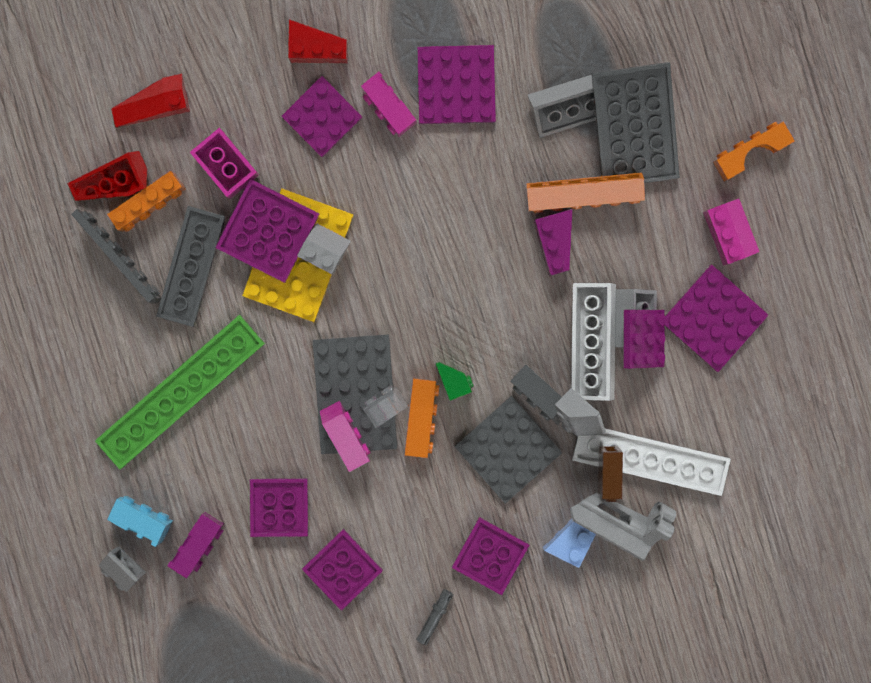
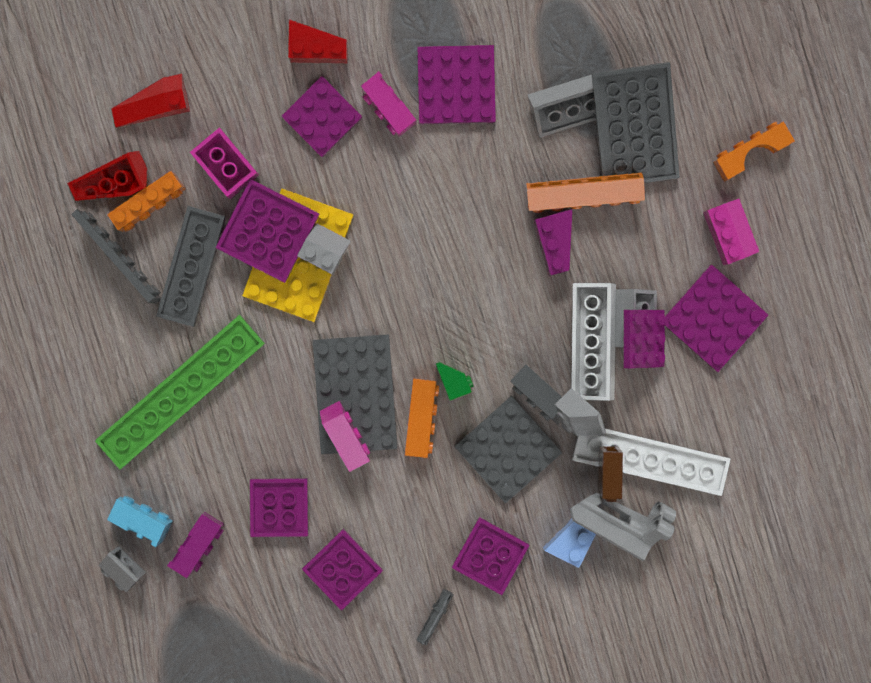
clear brick [363,385,409,428] -> none

